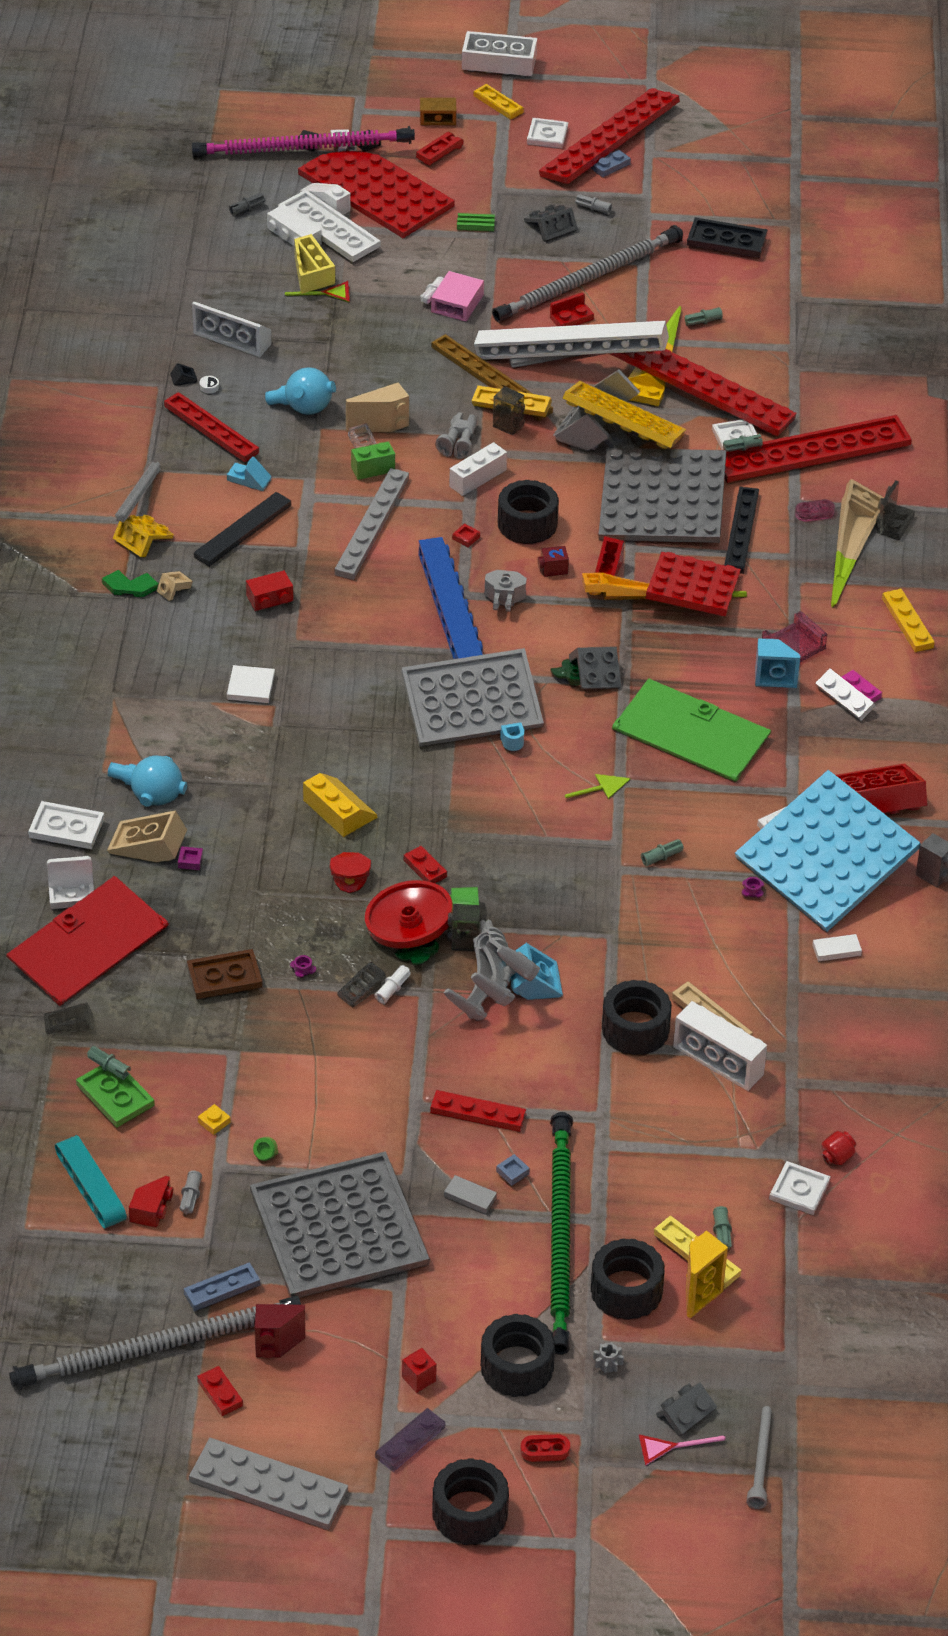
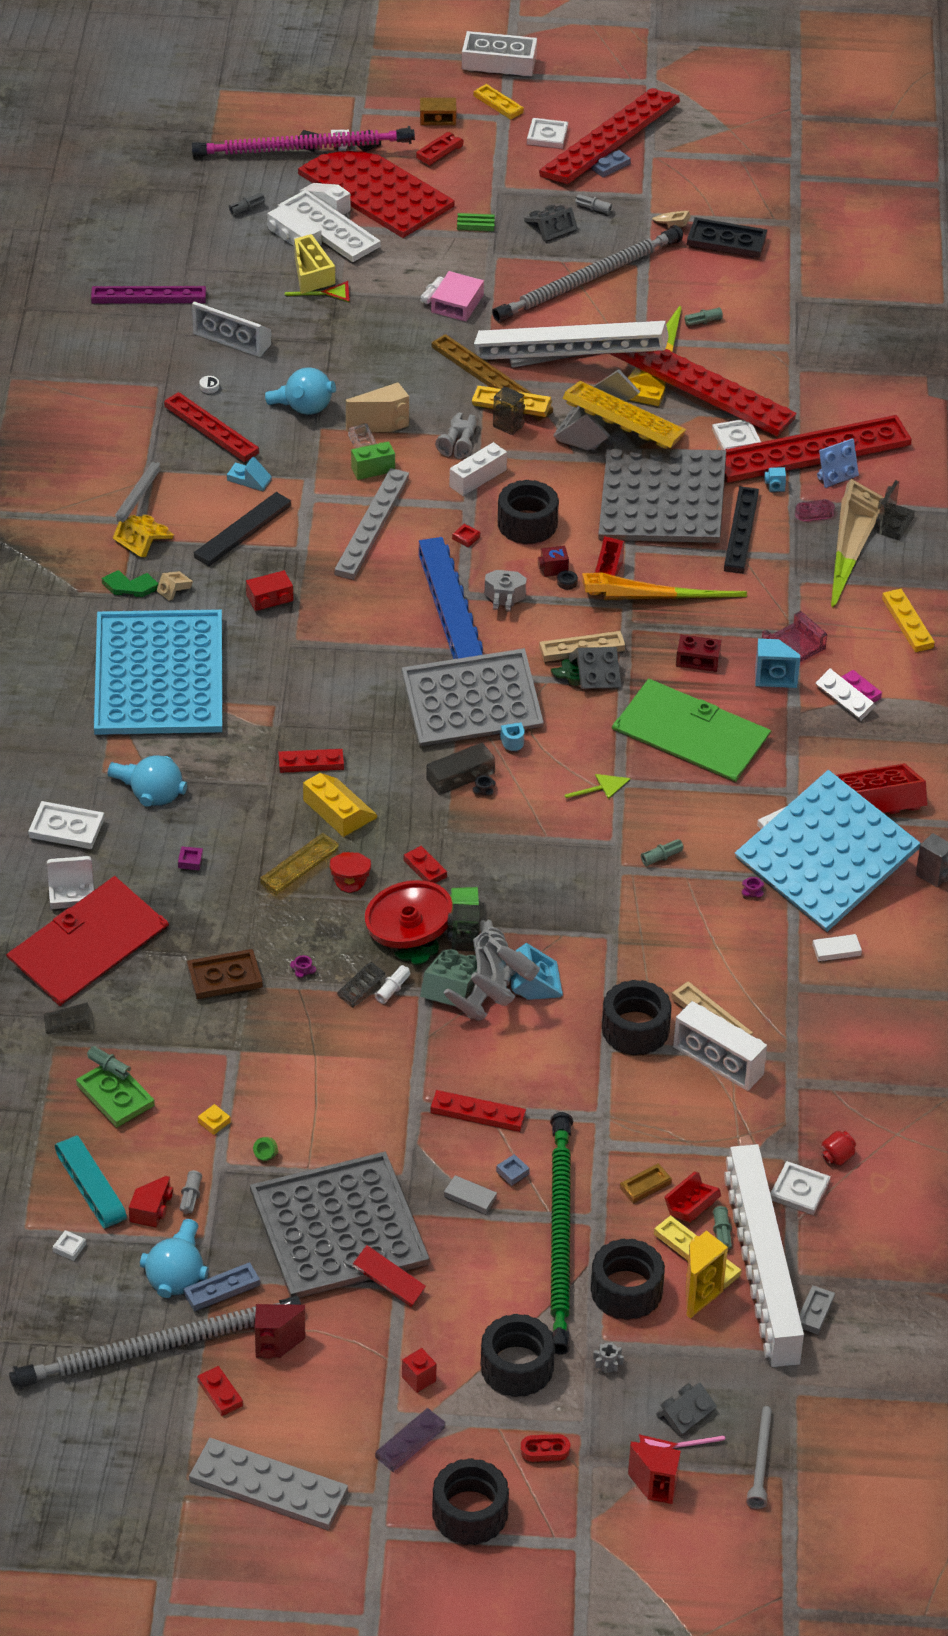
tan slope [107,810,187,862] -> none
black slope [170,363,197,385] -> none
white tile [227,665,275,703] -> none
red bracket [550,292,594,326] -> none
red plate [645,551,741,617] -> none
sand green axle [723,434,763,452] -> none
none -> white tile [53,1230,86,1261]
none -> magenta tile [91,286,206,304]
none -> medium azure plate [94,609,222,735]
none -> medium azure piece [140,1219,209,1298]
none -> clear yellow plate [260,833,338,895]
none -> red plate [278,749,344,773]
none -> red tile [352,1245,426,1307]
none -> sand green slope [420,949,477,1007]
none -> clear smoke brick [426,742,495,795]
none -> black plate [473,775,496,796]
none -> tan plate [539,631,625,662]
none -> black tile [557,570,578,590]
none -> pearl gold tile [620,1163,672,1204]
none -> red slope [628,1441,681,1504]
none -> tan plate [652,211,691,228]
none -> red bracket [664,1171,722,1222]
none -> dark red brick [676,634,722,672]
none -> white brick [724,1144,804,1367]
none -> medium azure plate [764,467,786,492]
none -> light grey plate [799,1285,835,1335]
none -> light blue hinge [817,438,859,488]

